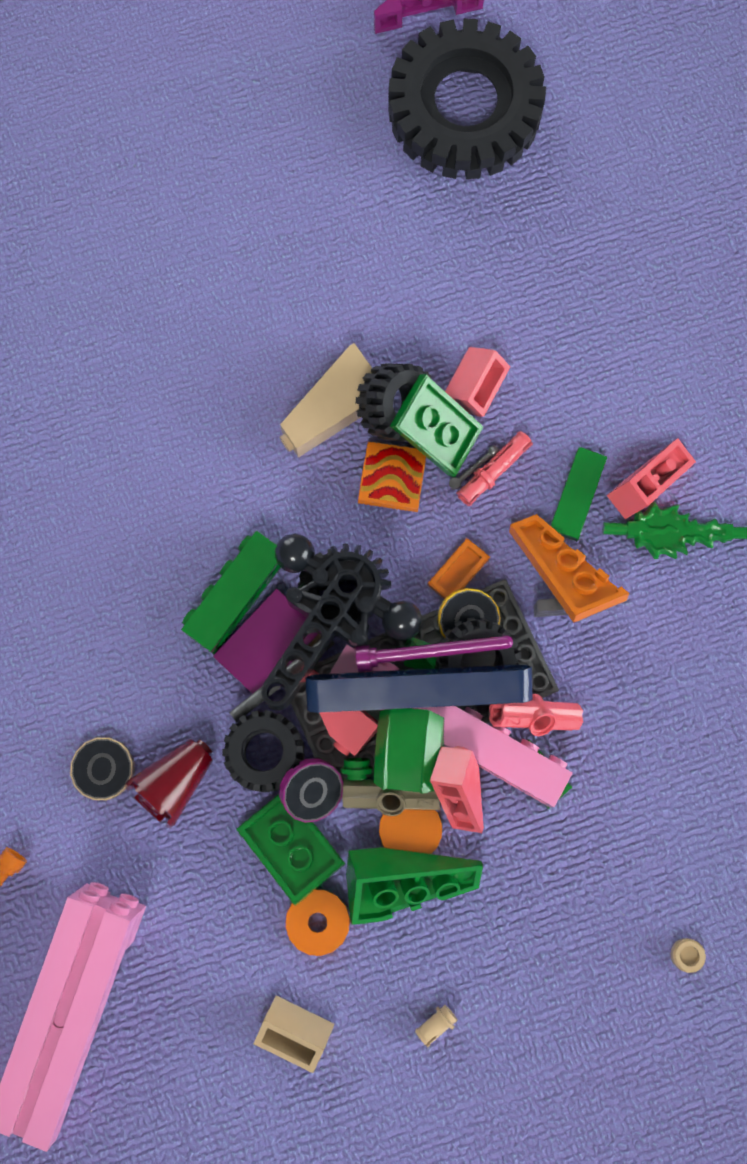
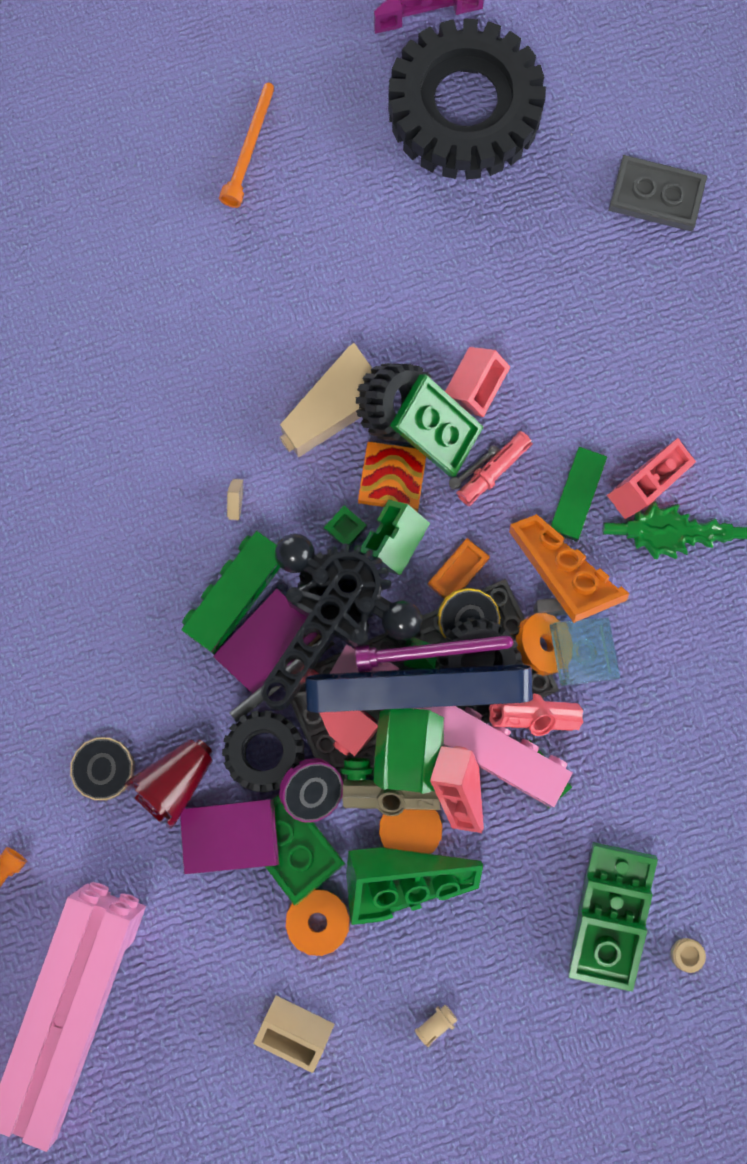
none -> magenta tile [180,799,279,874]
none -> orange piece [219,83,274,208]
none -> tan tile [227,479,243,520]
none -> green plate [324,505,367,547]
none -> brick [361,500,430,575]
none -> orange tile [516,613,572,676]
none -> clear light blue tile [550,618,620,686]
none -> green slope [568,842,658,992]
none -> dark grey tile [608,155,707,232]

